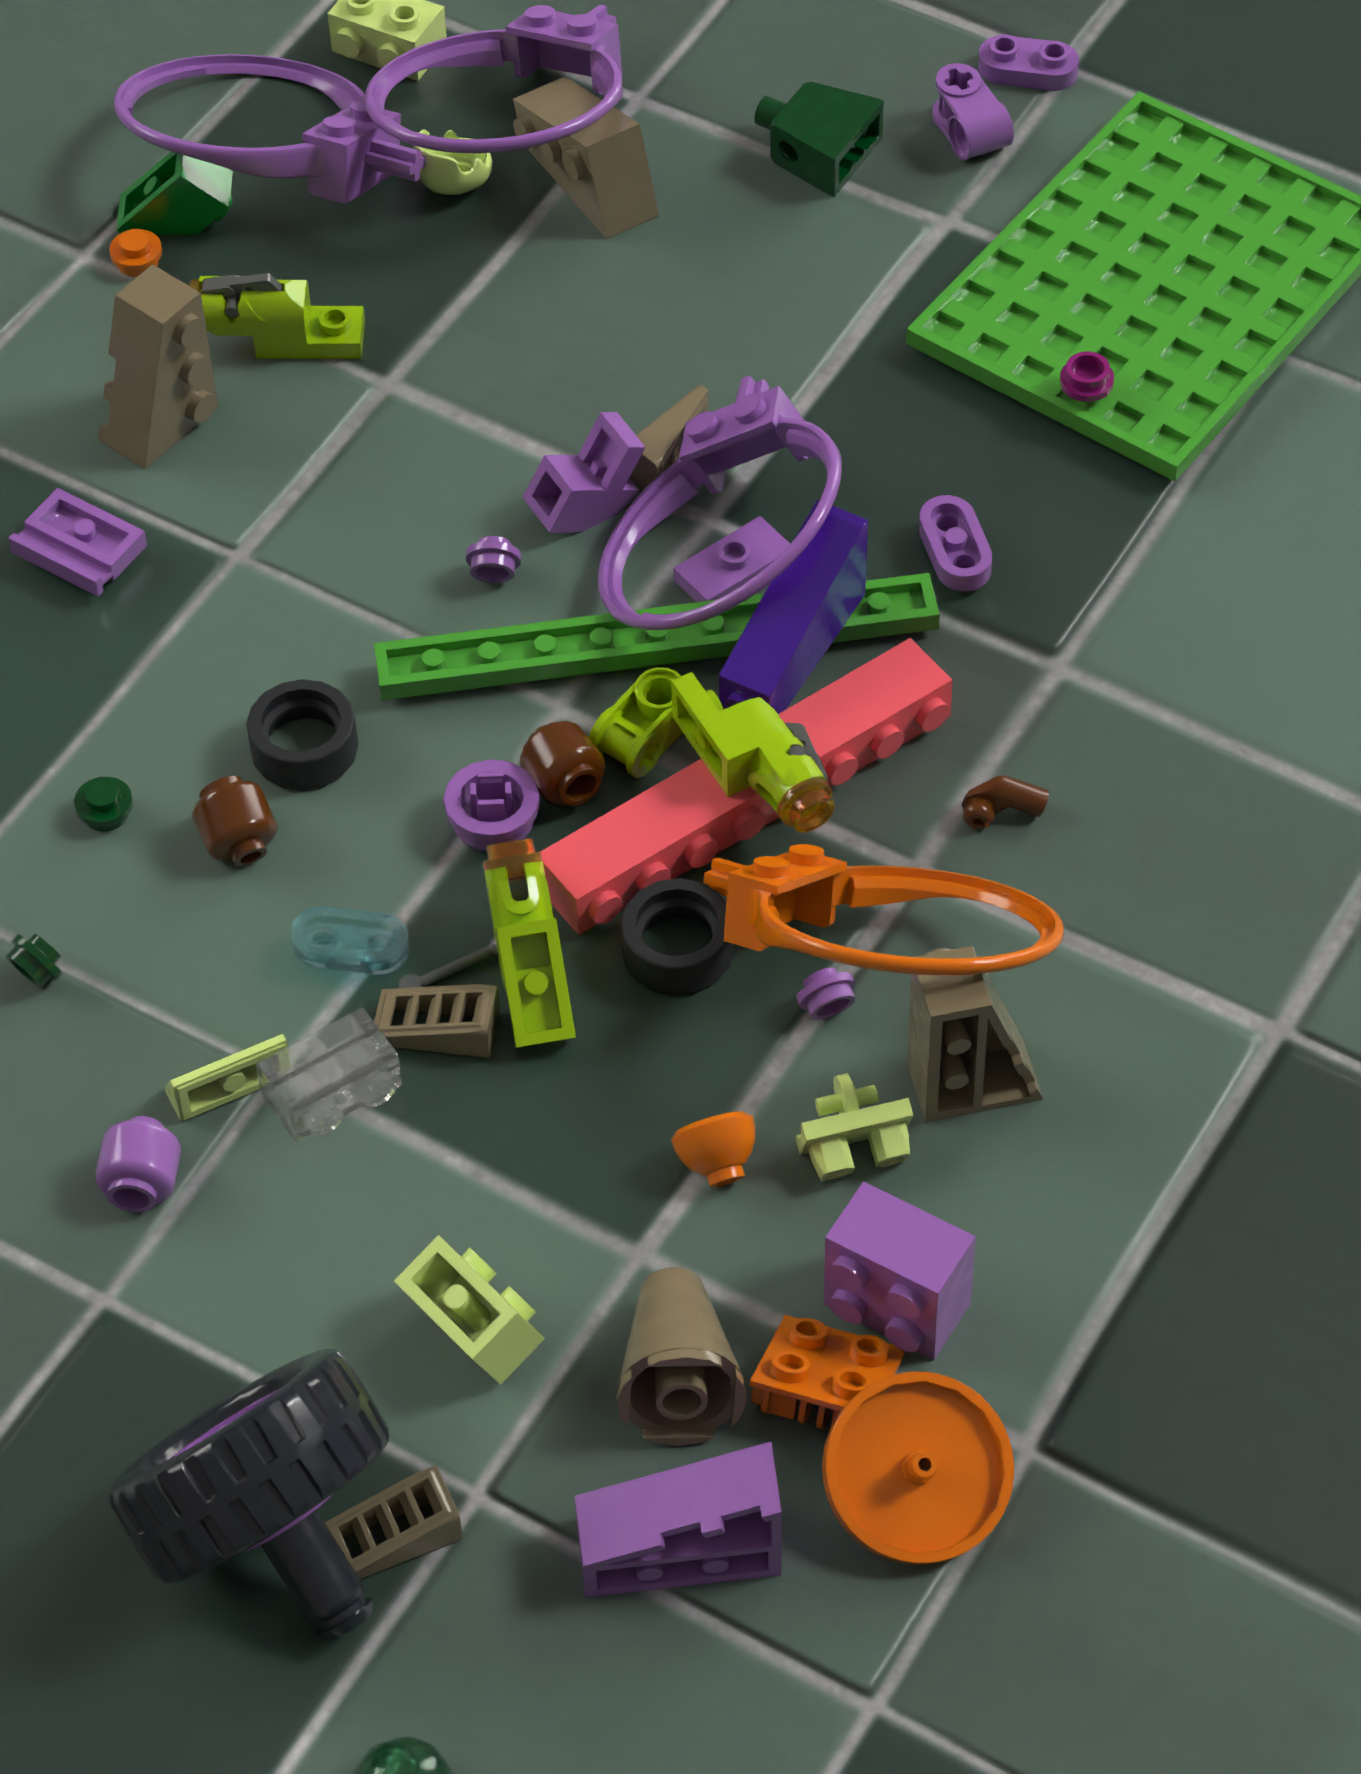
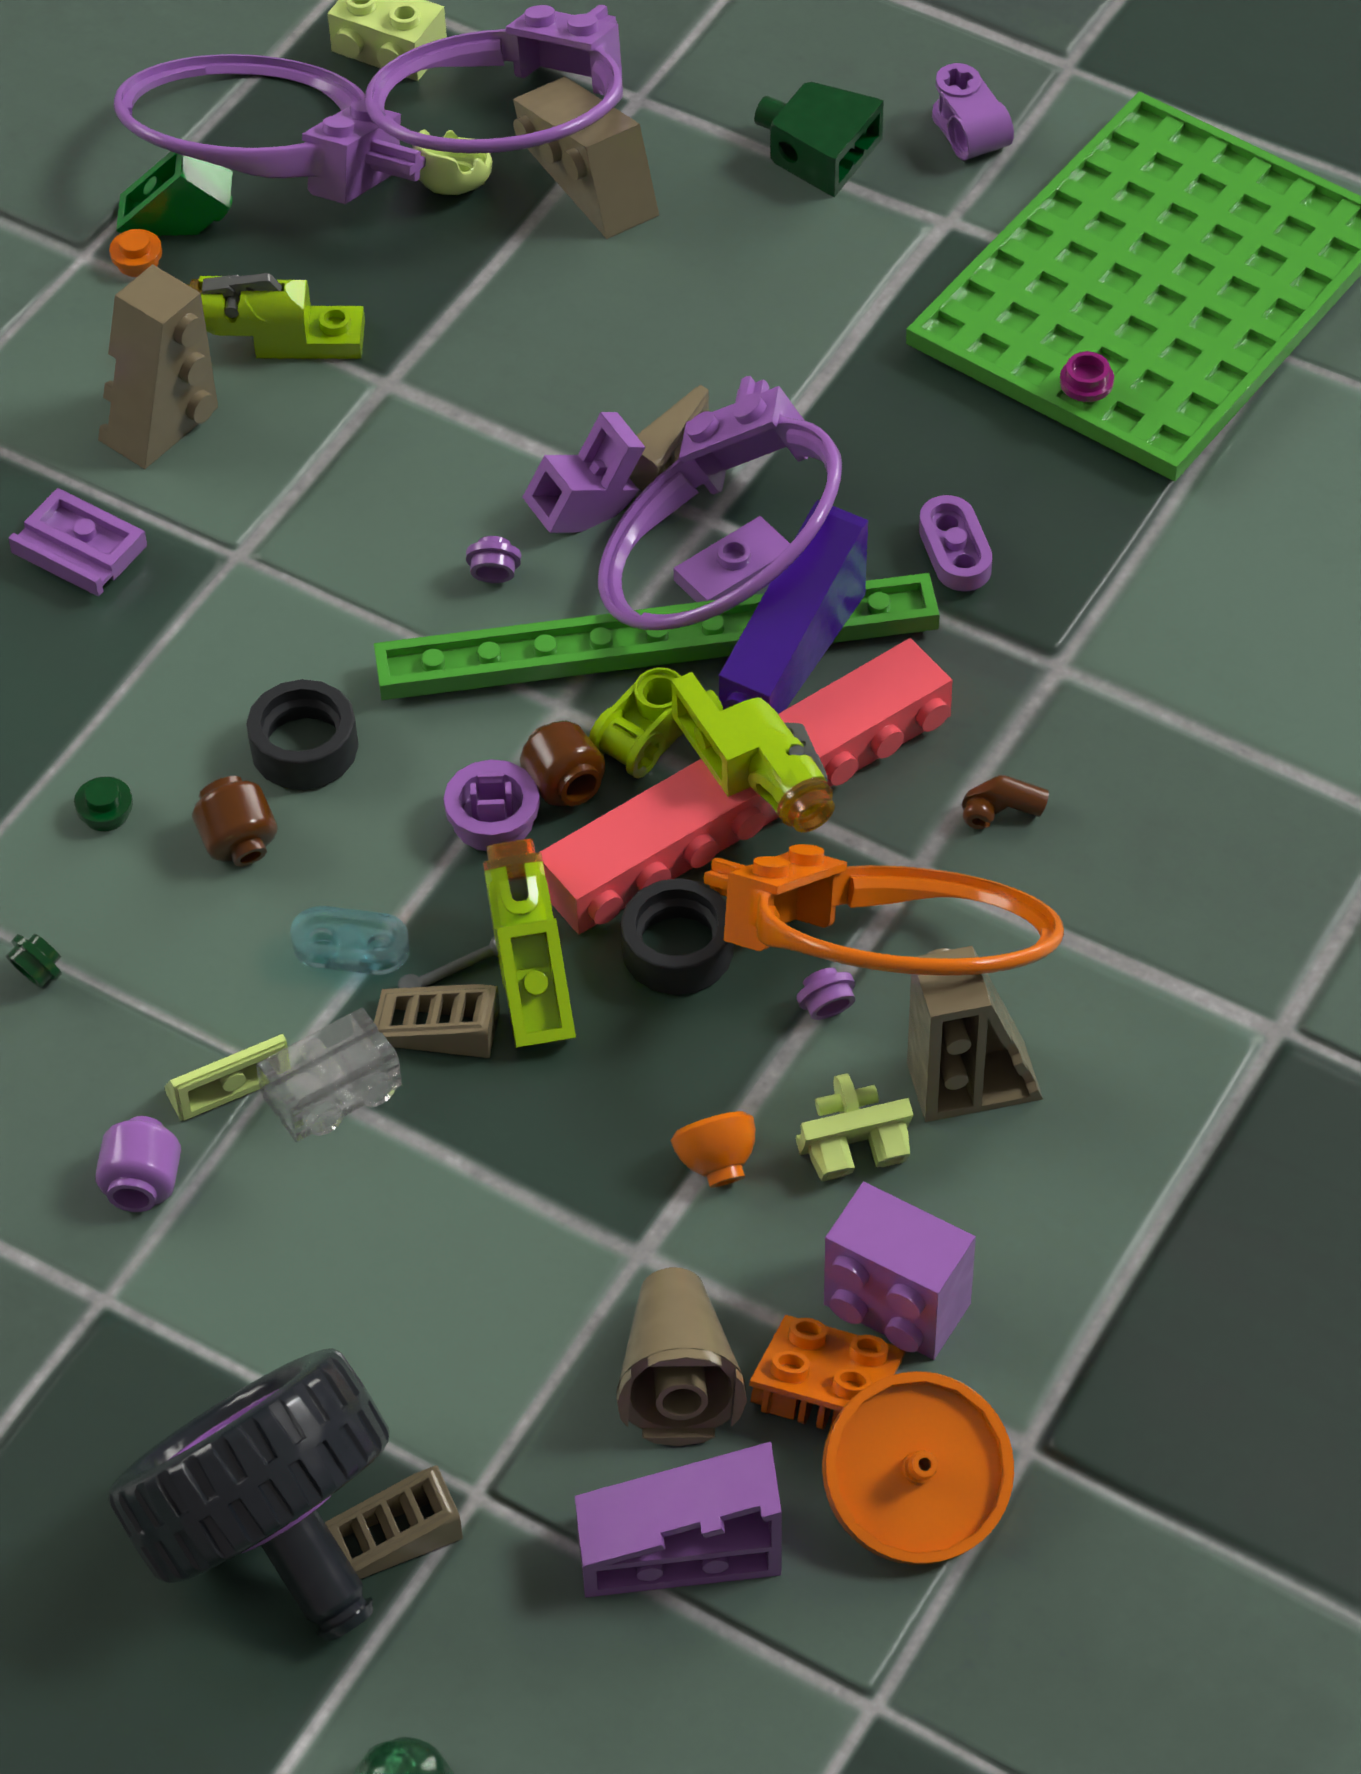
yellowish green brick [394,1235,545,1385] -> none
medium lavender plate [978,34,1079,91] -> none

